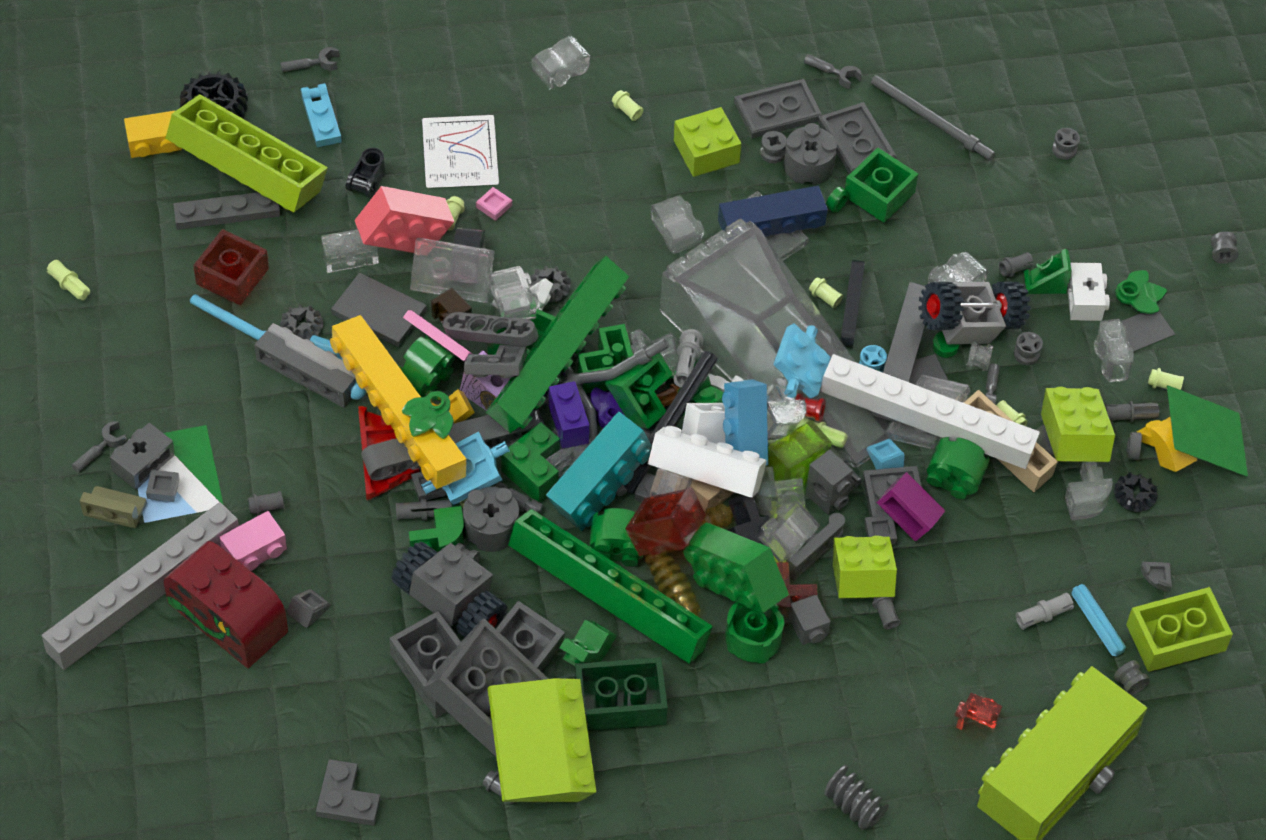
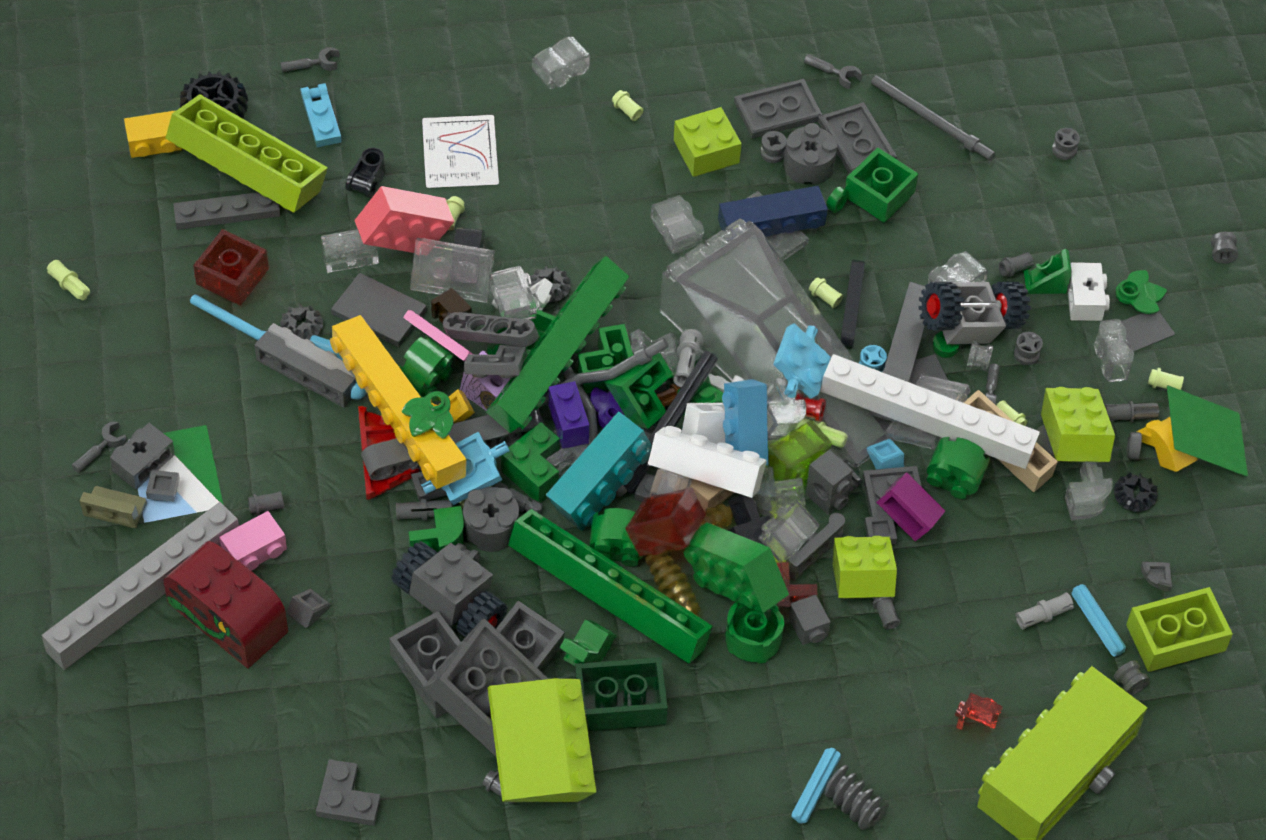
bright pink tile [476,187,512,221] -> none
none -> medium azure axle [792,748,841,824]

